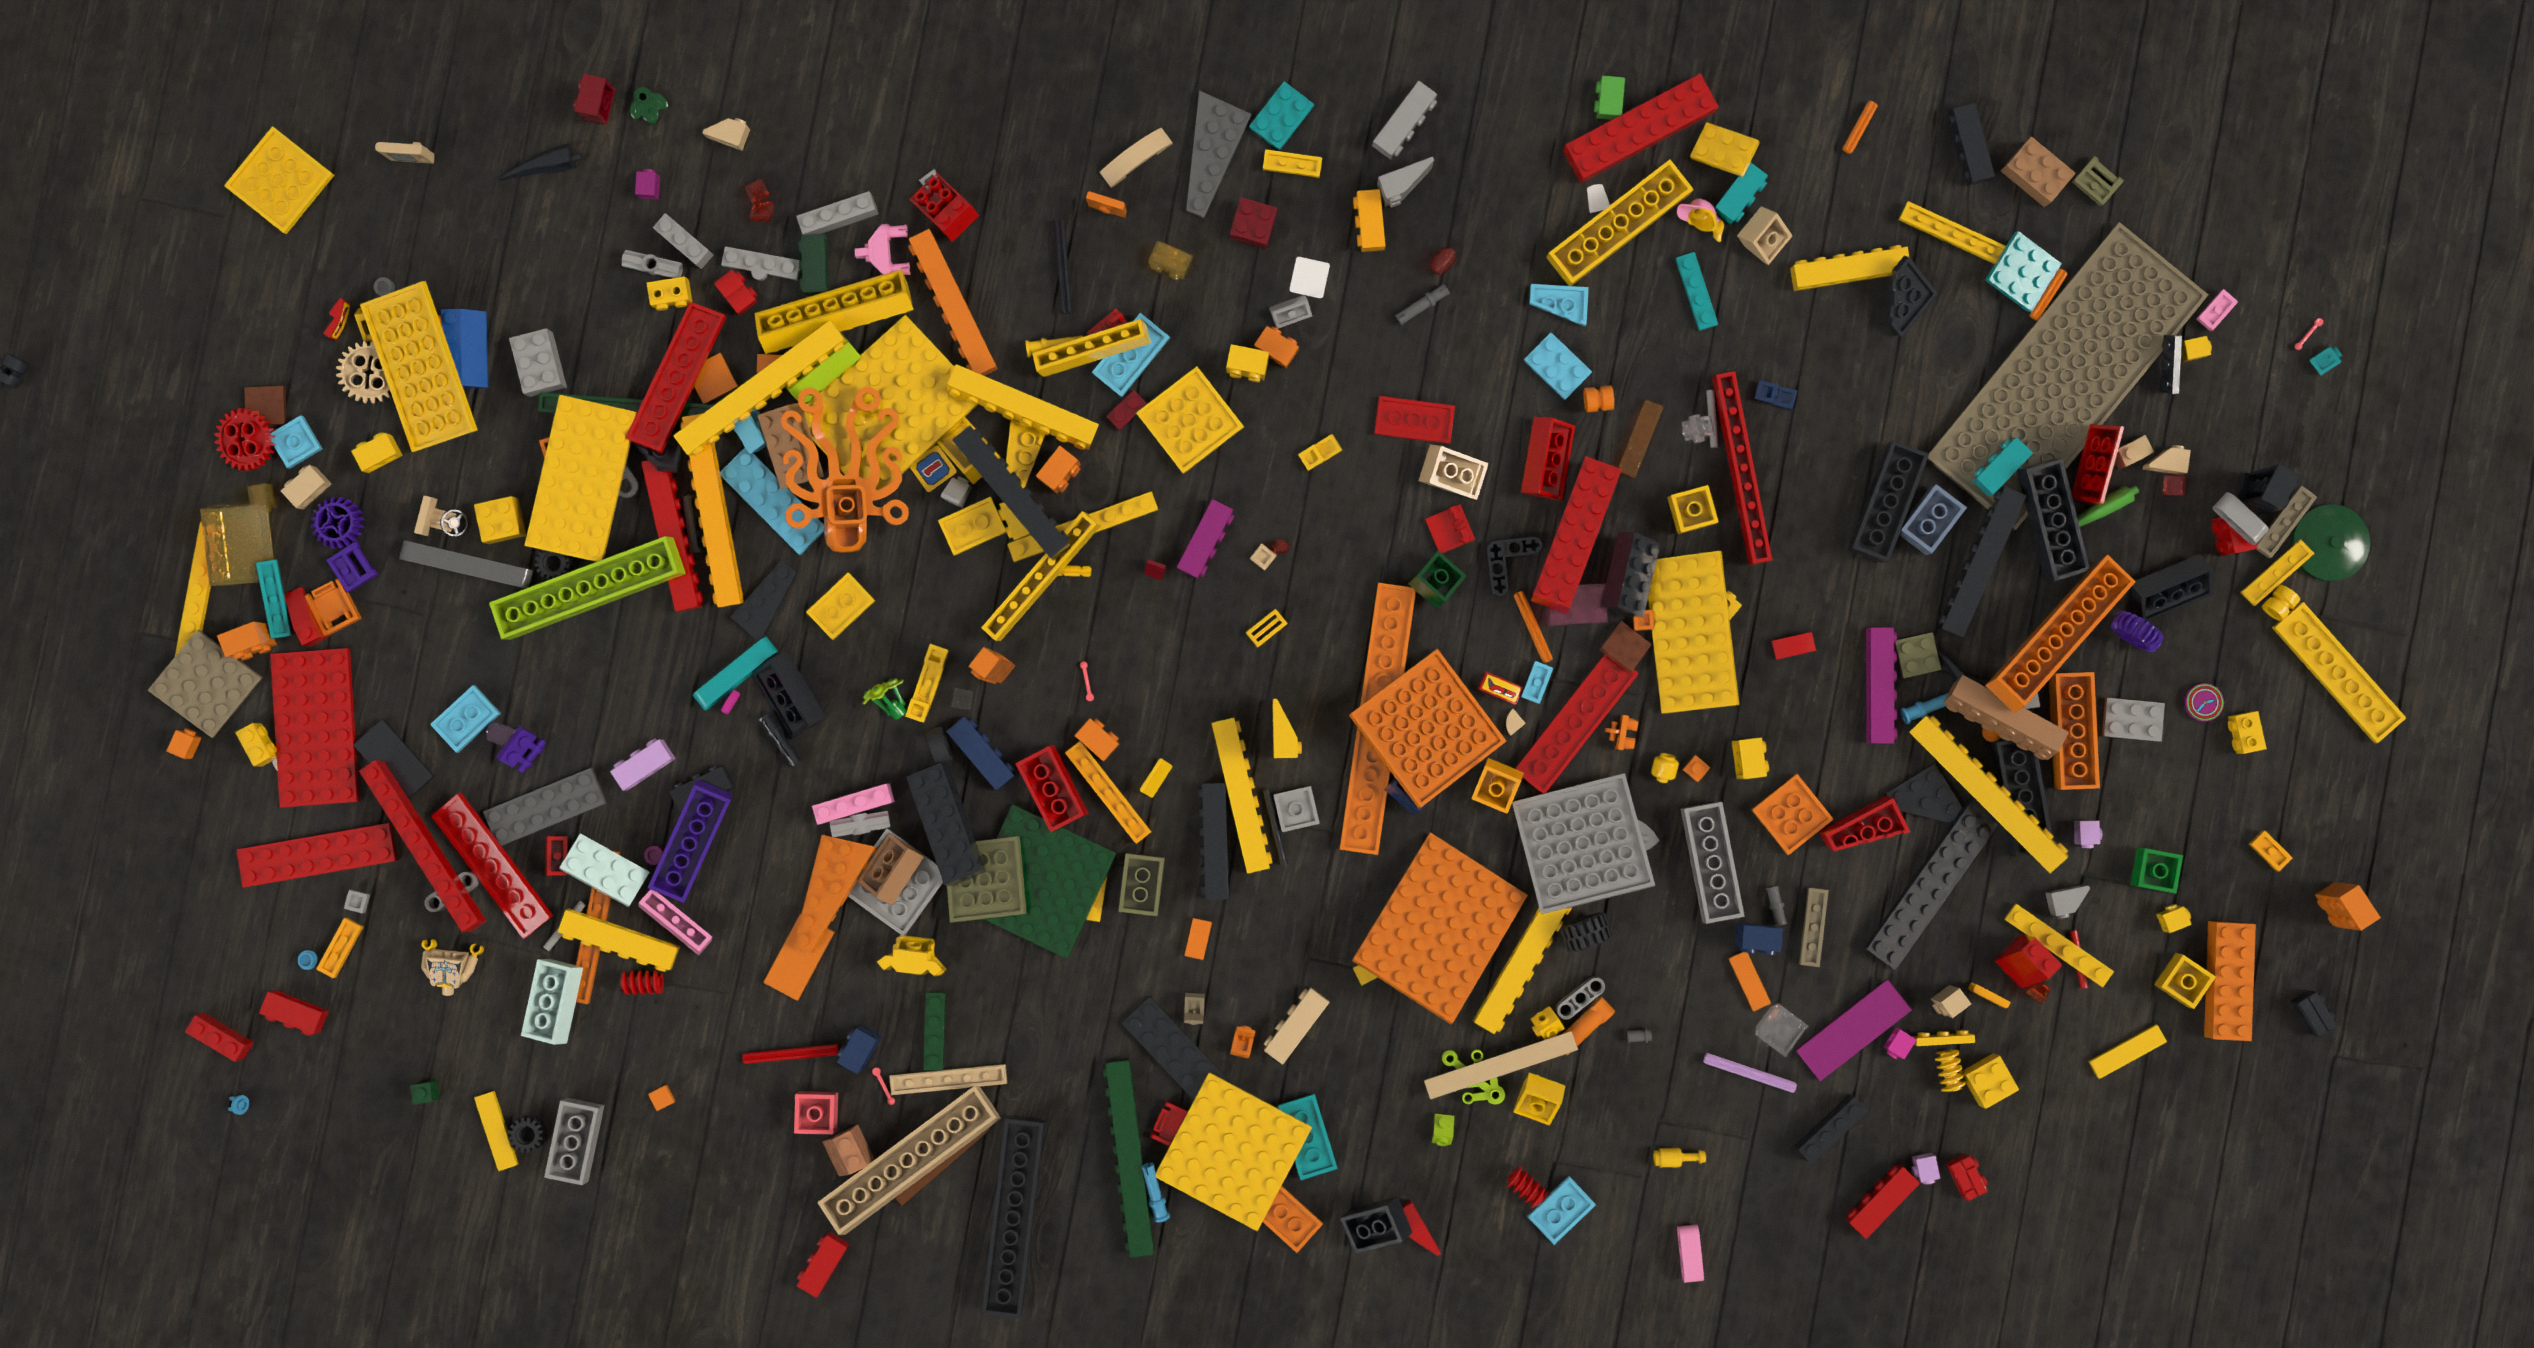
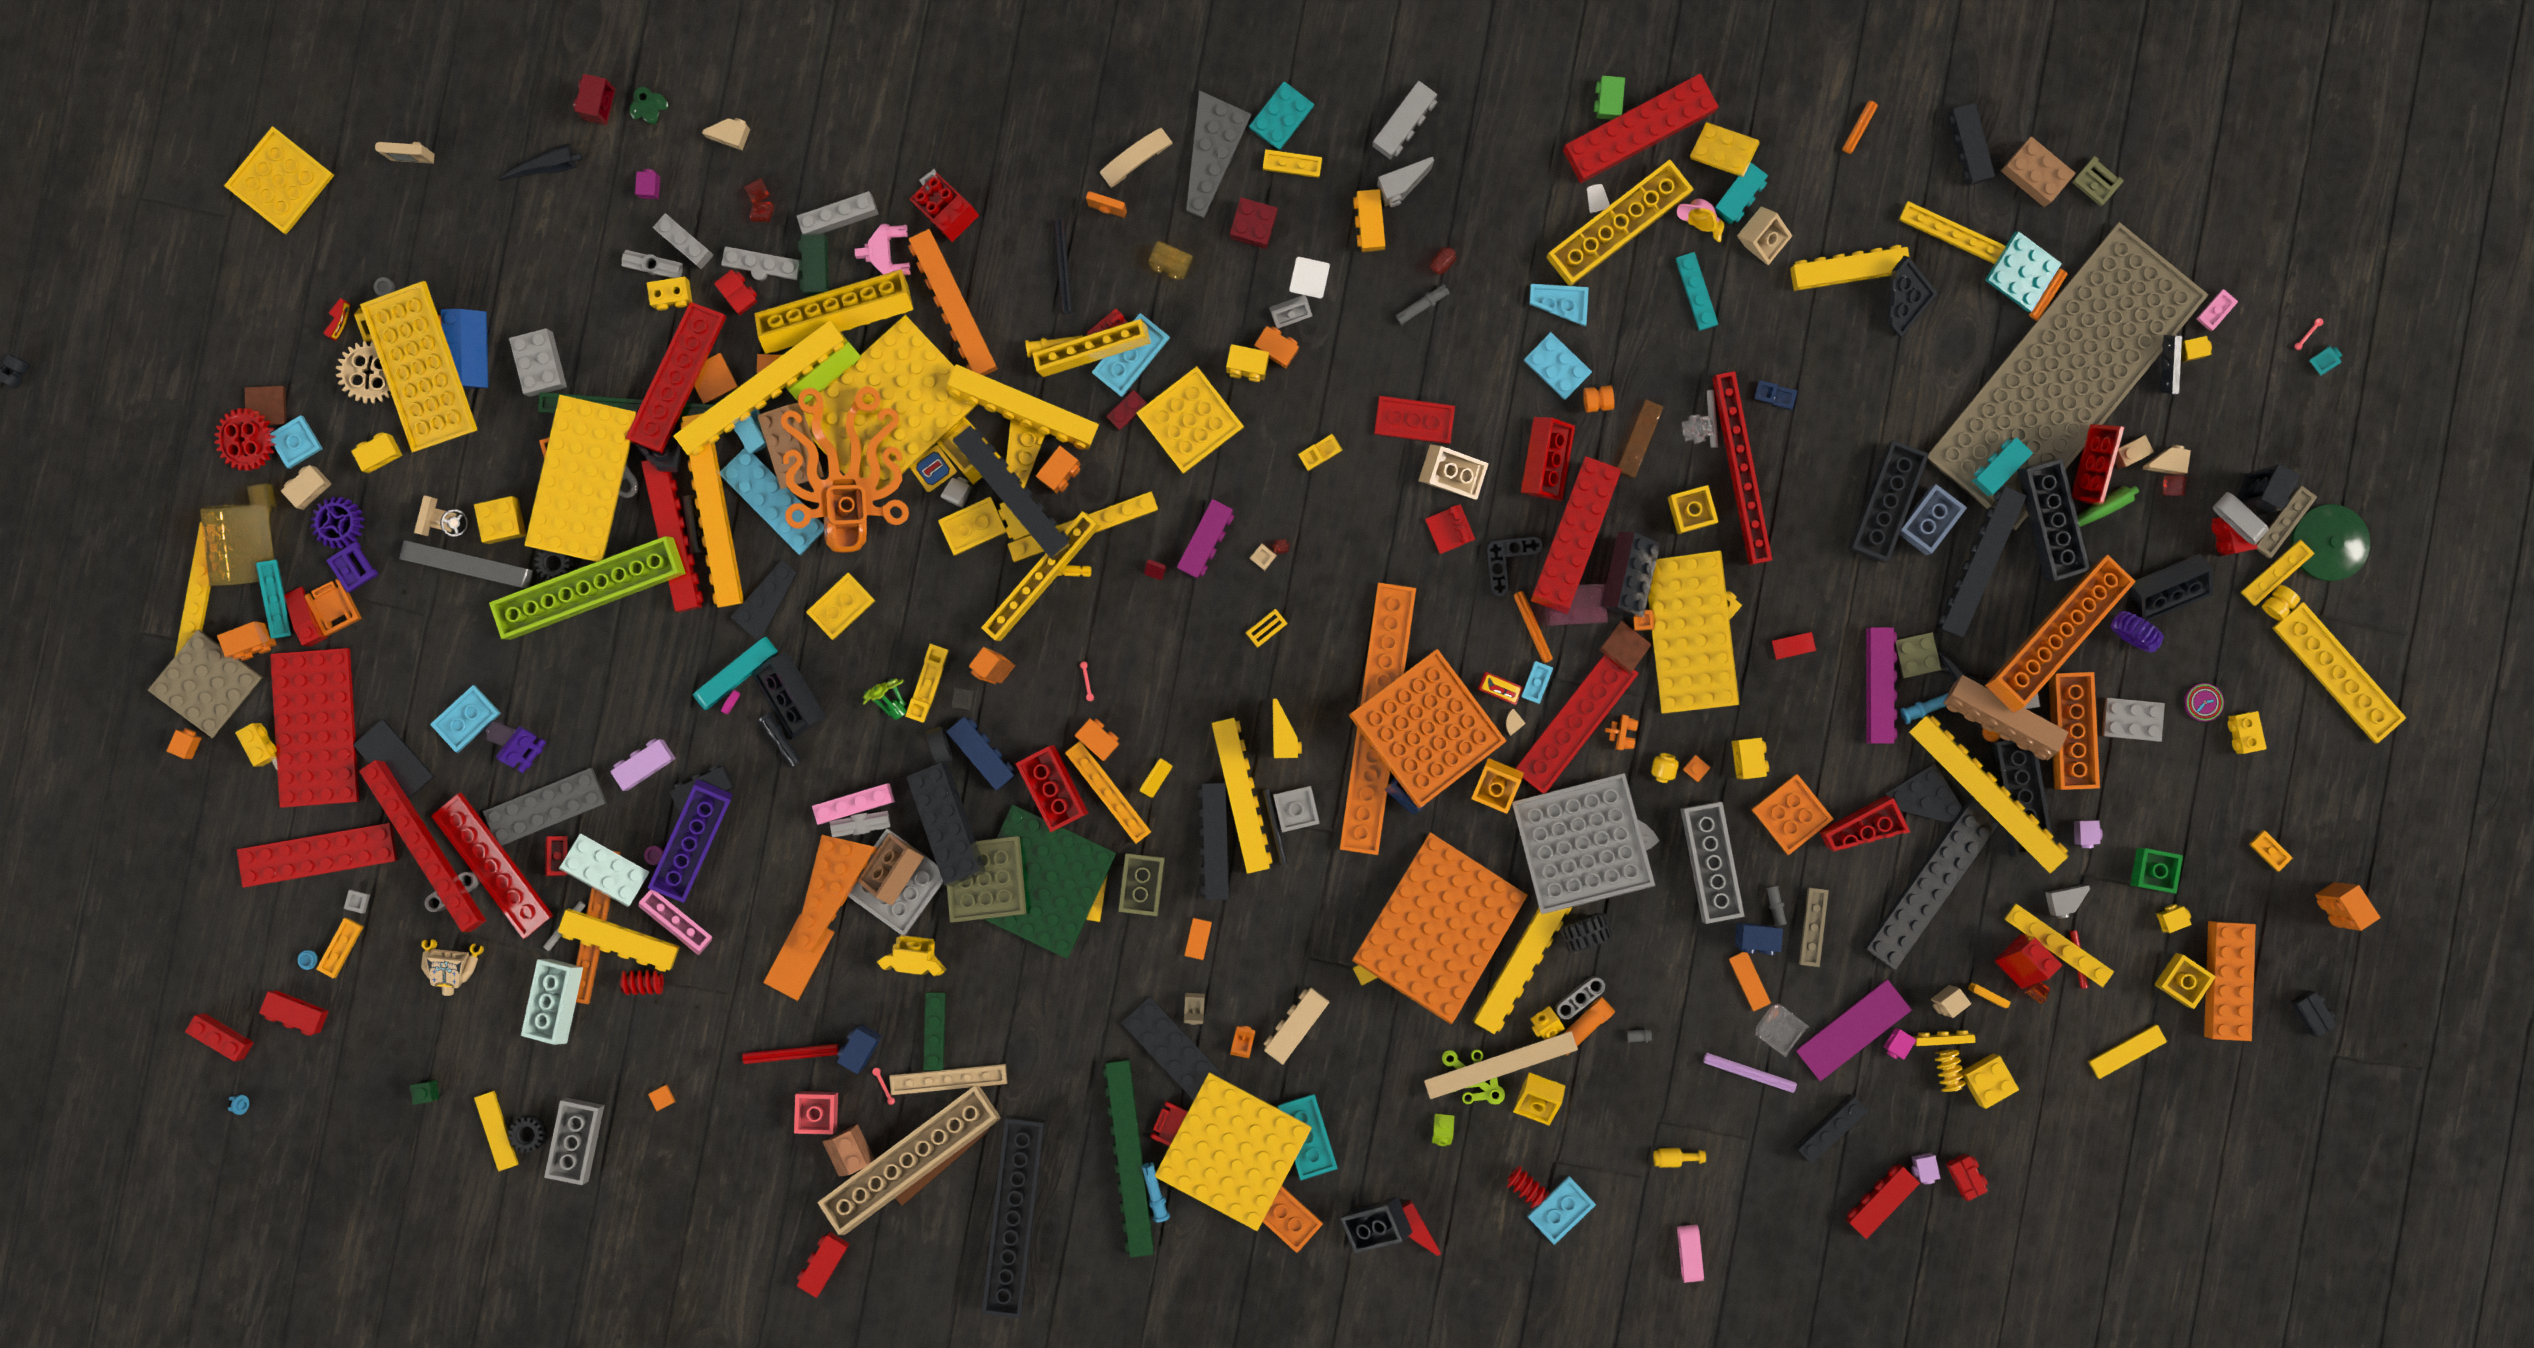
dark green brick [1408,551,1467,609] -> none

